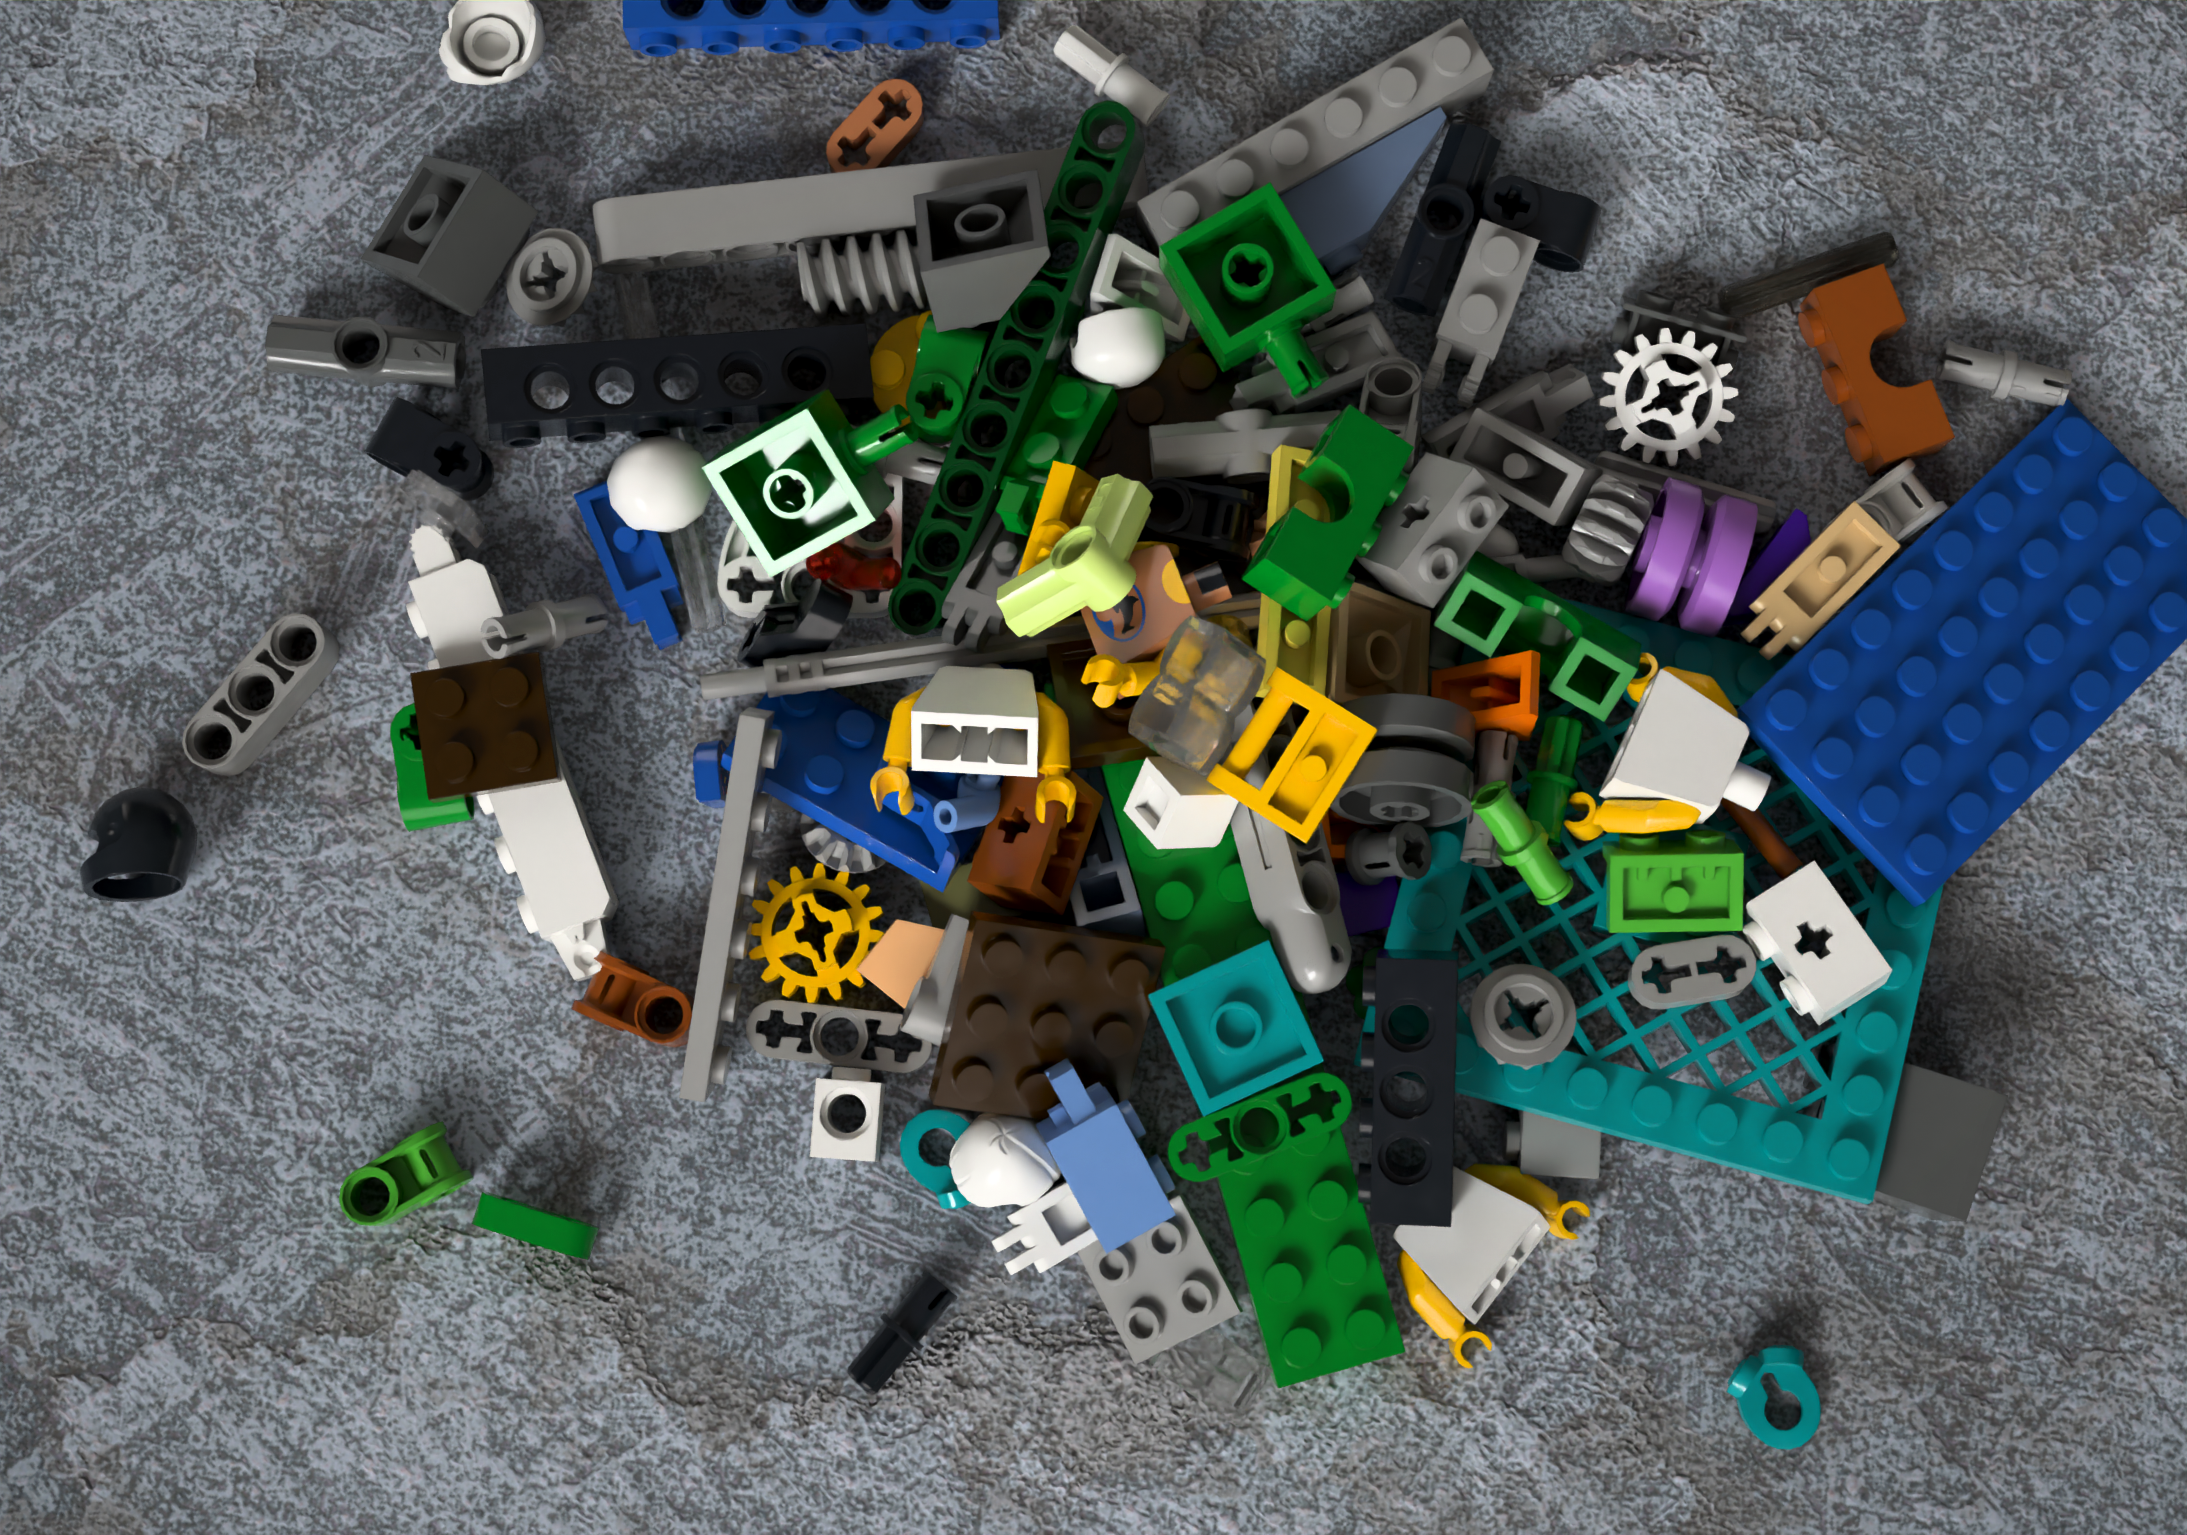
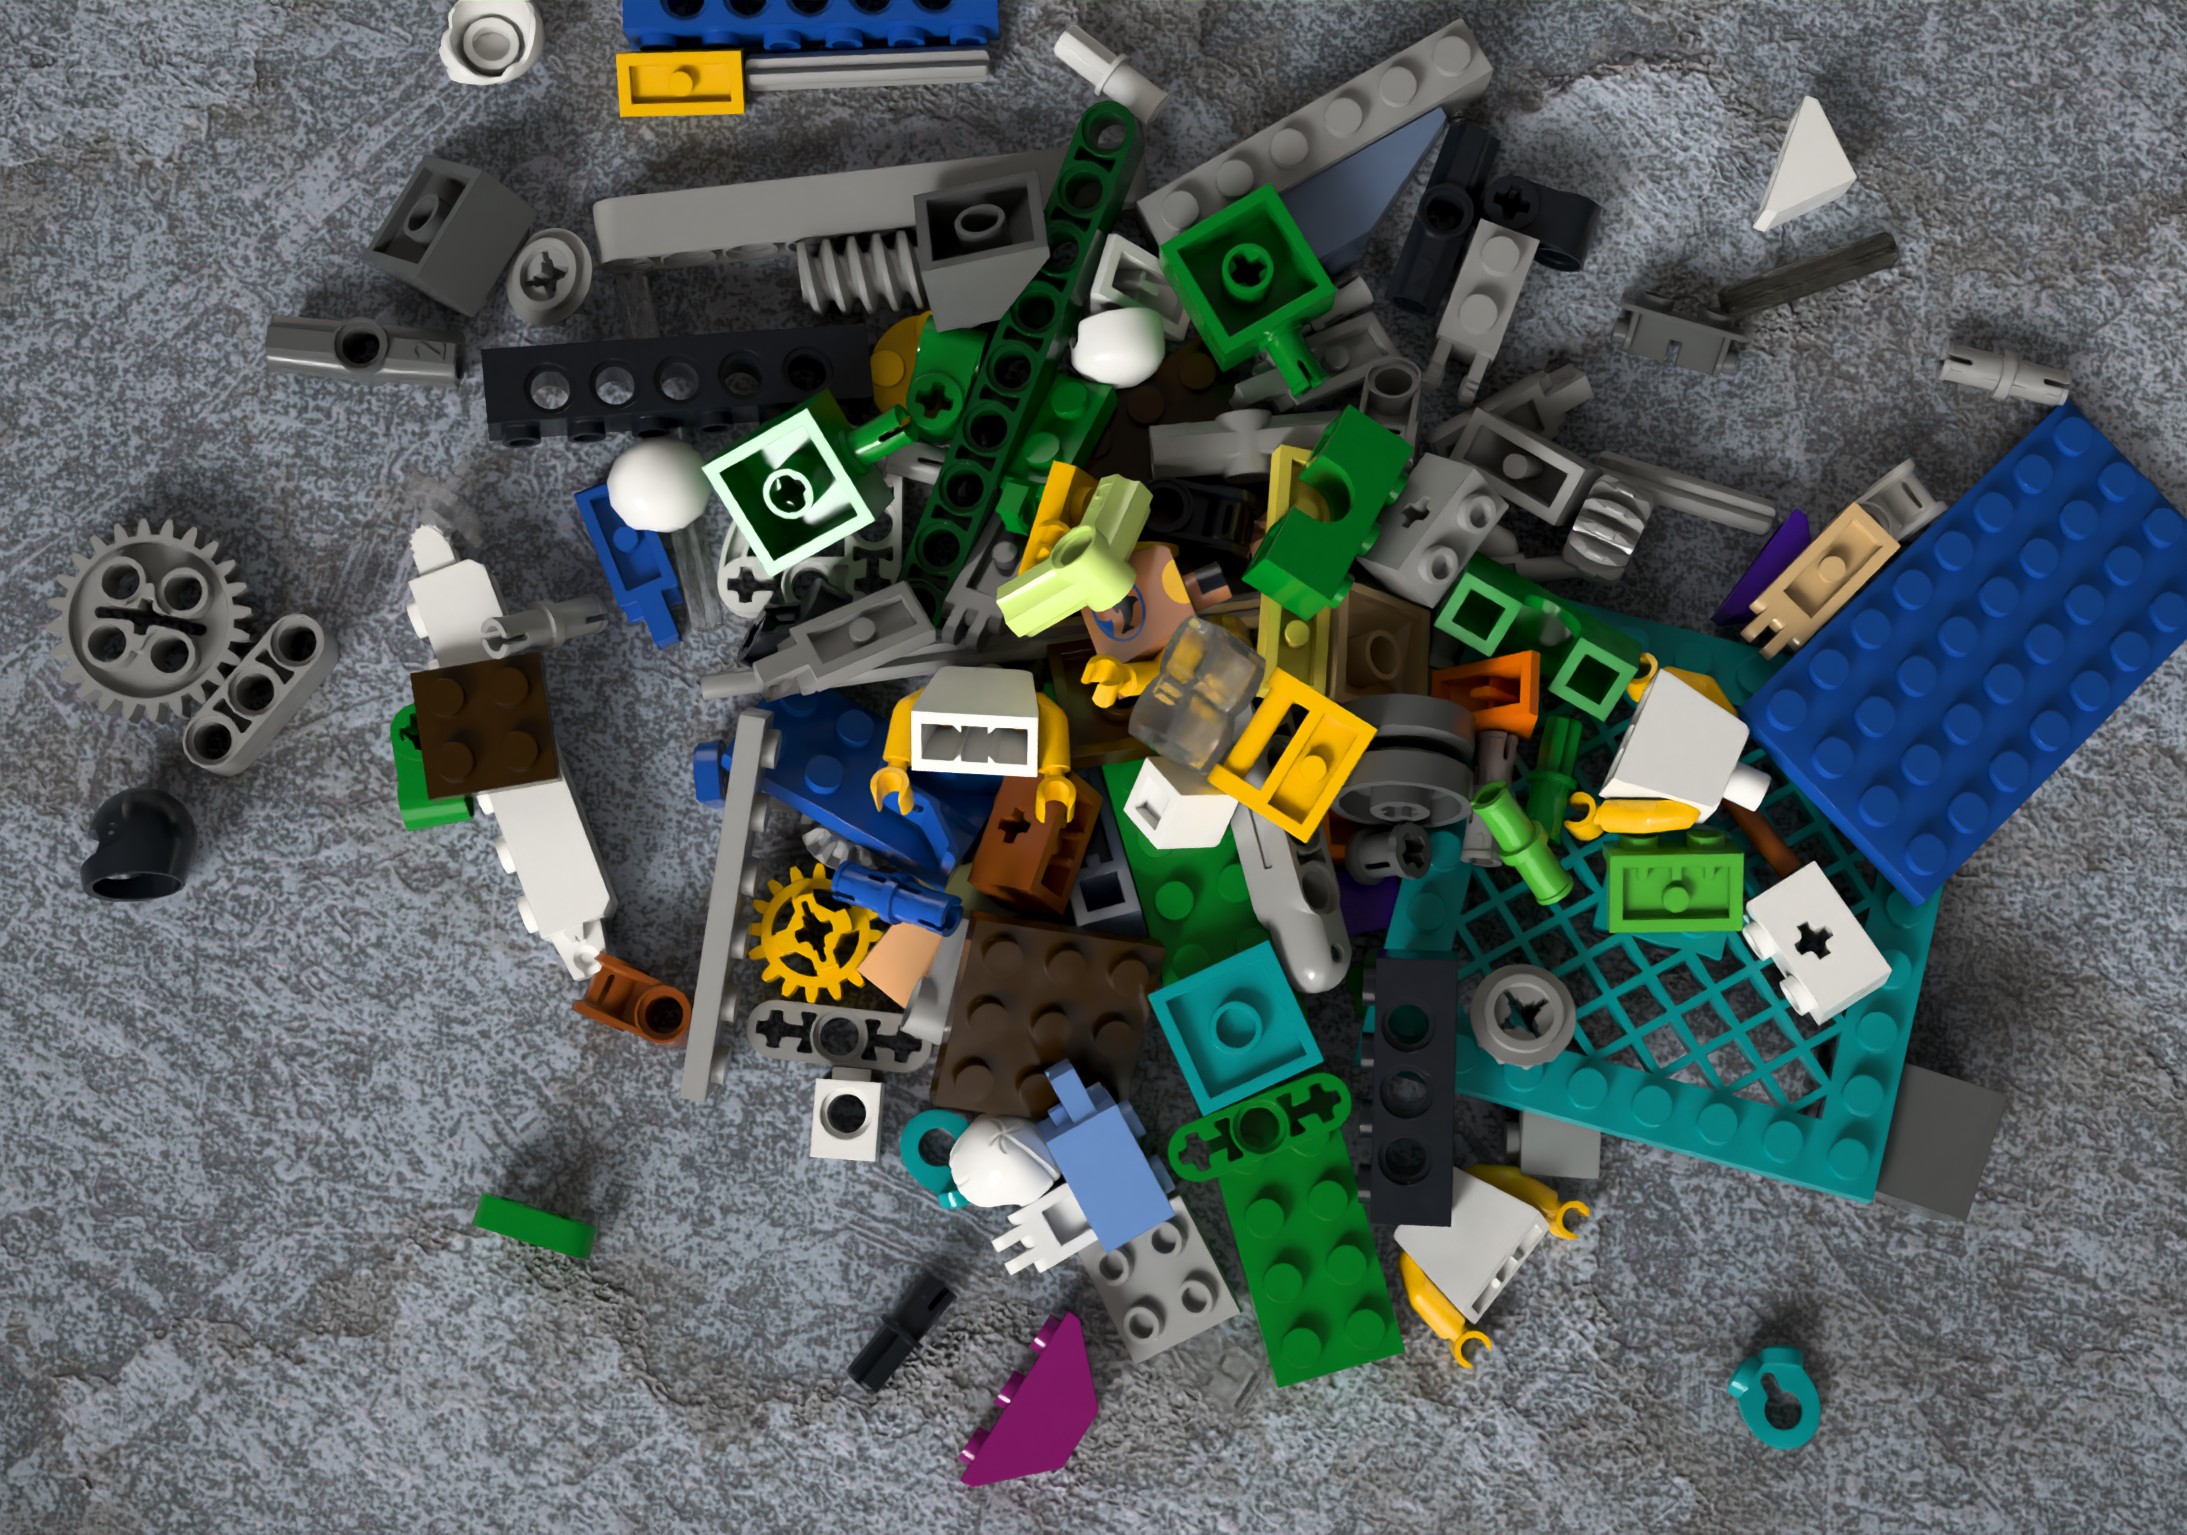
bright green piece [339,1121,474,1226] -> none
black piece [364,397,494,502] -> none
clear red arm [806,540,901,591] -> none
nougat beam [826,78,924,173] -> none
medium blue arm [933,773,1001,833] -> none
white gear [1597,328,1738,466] -> none
medium lavender wheel [1625,477,1758,638] -> none
light grey beam [1628,935,1756,1009] -> none
dark orange arch [1798,263,1955,477] -> none
none -> light grey gear [45,518,259,726]
none -> yellow plate [616,48,747,117]
none -> light grey axle [745,45,990,91]
none -> light grey hinge [753,580,936,703]
none -> blue pin [831,860,963,937]
none -> magenta slope [957,1309,1099,1488]
none -> white slope [1752,95,1857,232]

